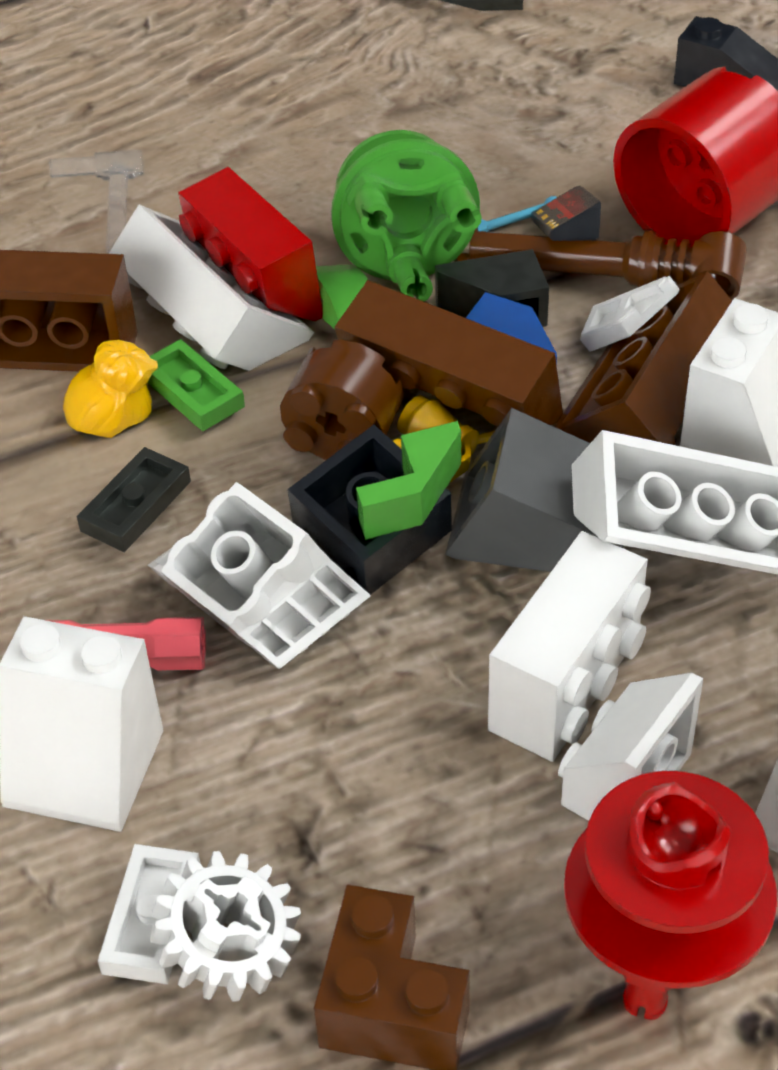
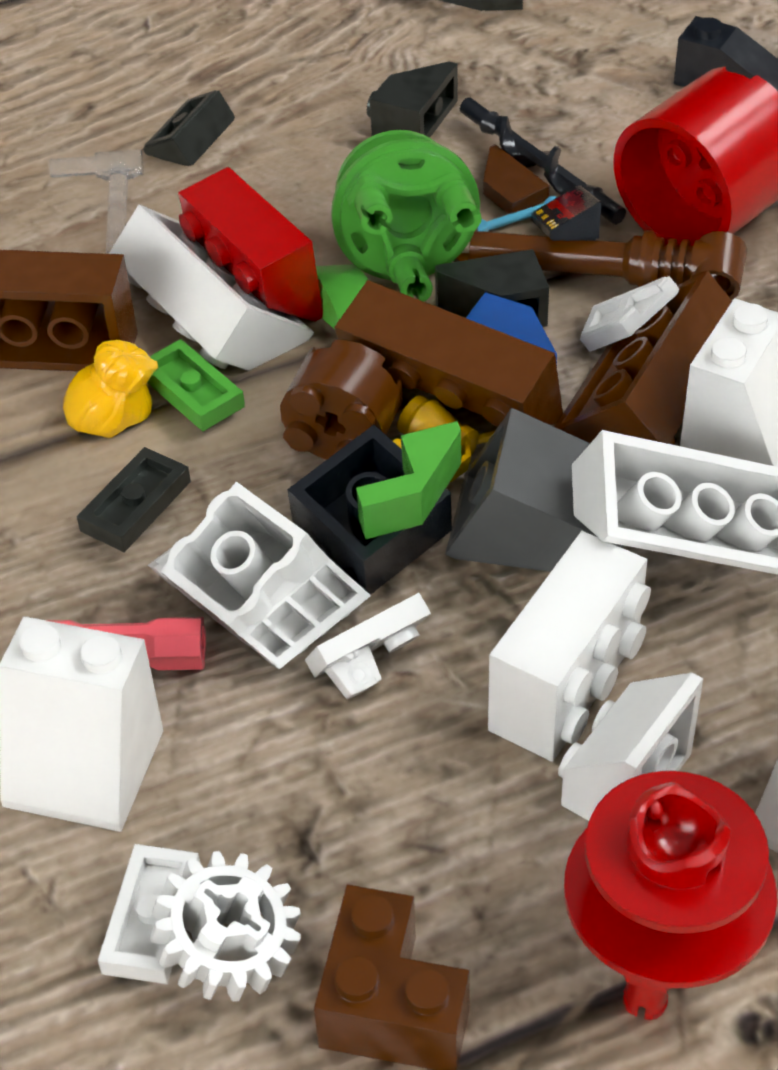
none -> pearl dark grey slope [143,90,235,166]
none -> white hinge [305,593,431,699]
none -> pearl dark grey slope [366,61,458,138]
none -> black piece [460,97,626,225]
none -> reddish brown tile [483,144,550,214]

